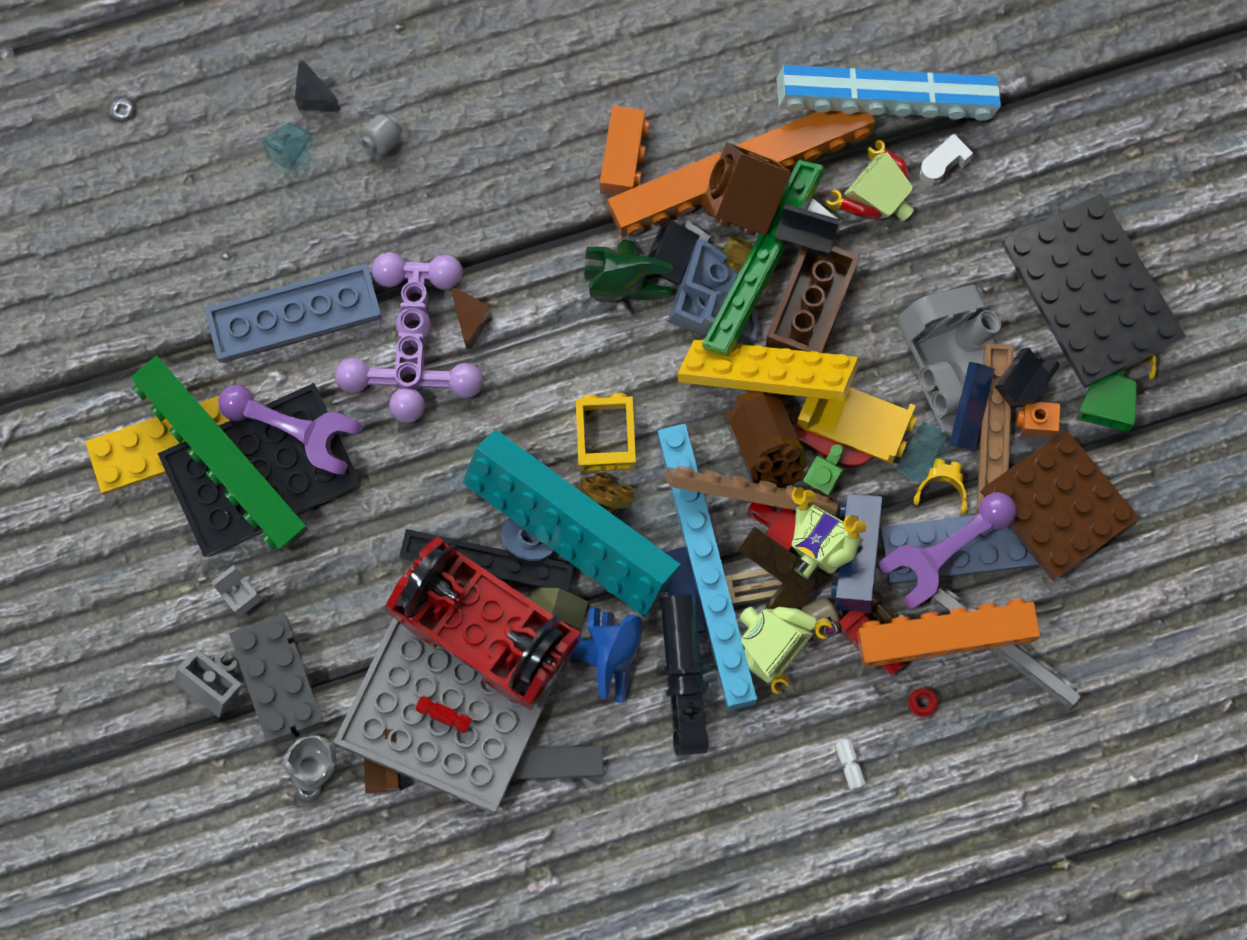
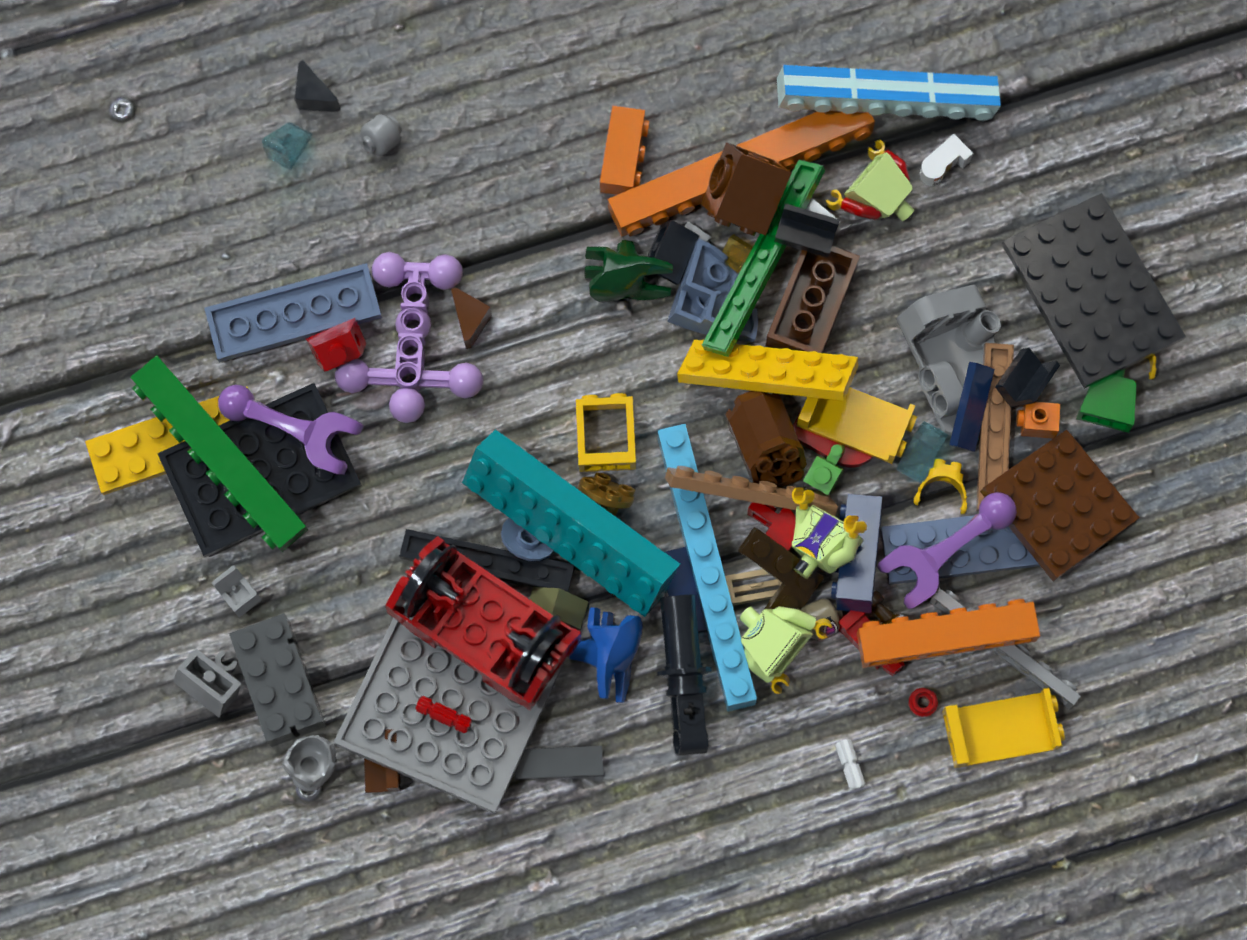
none -> red torso [306,318,367,372]
none -> yellow panel [942,688,1065,769]

